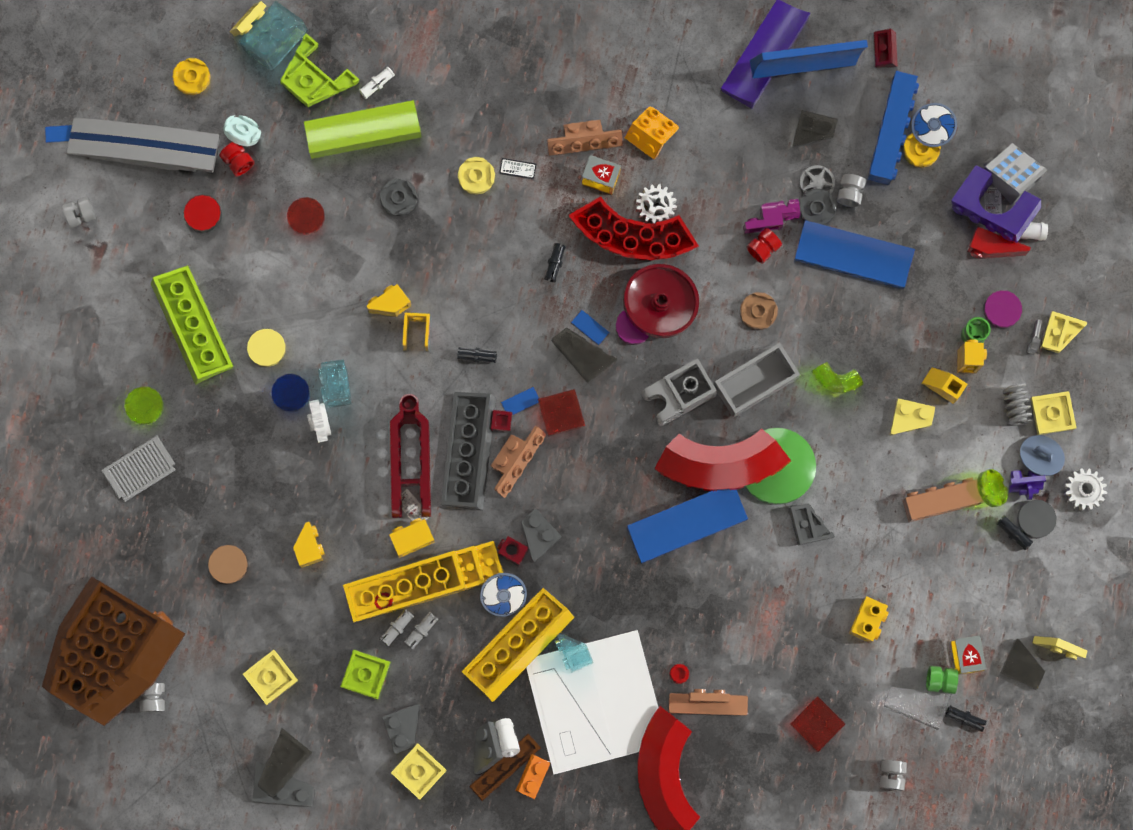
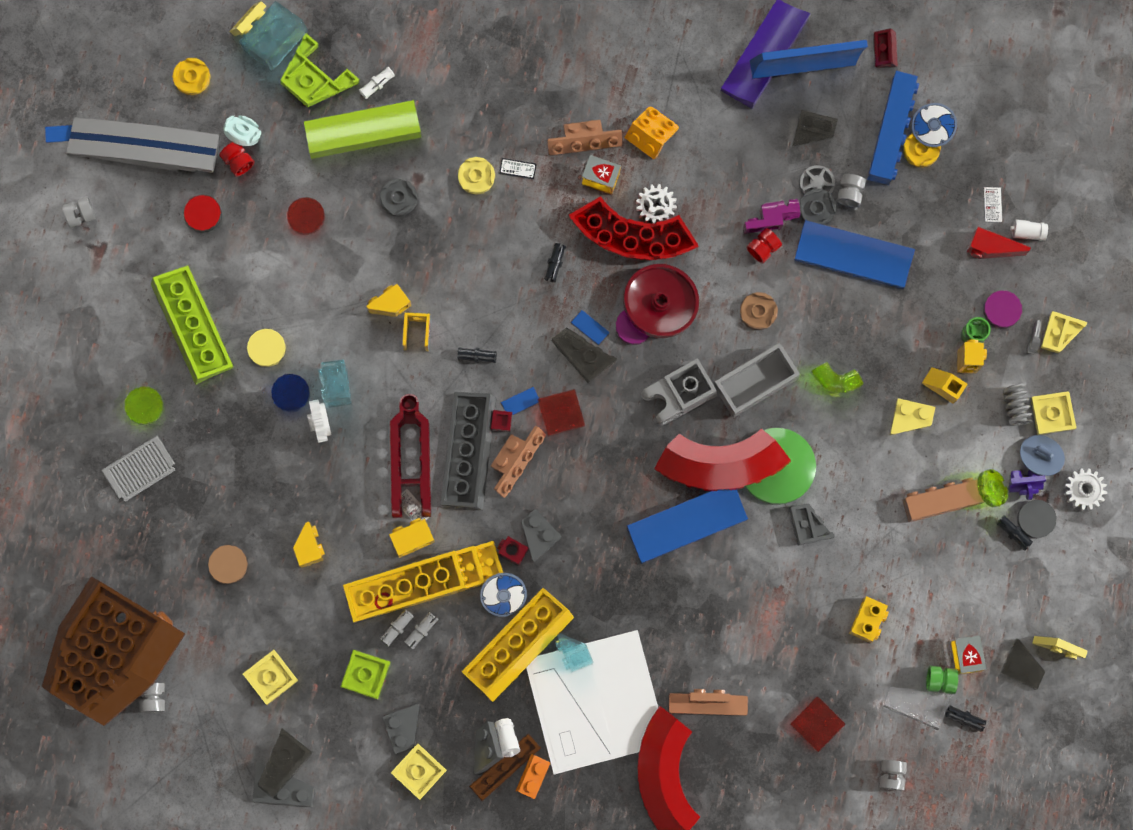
red tile [669,664,689,684] -> none
dark purple arch [951,165,1041,243] -> none
light grey slope [983,143,1047,205] -> none

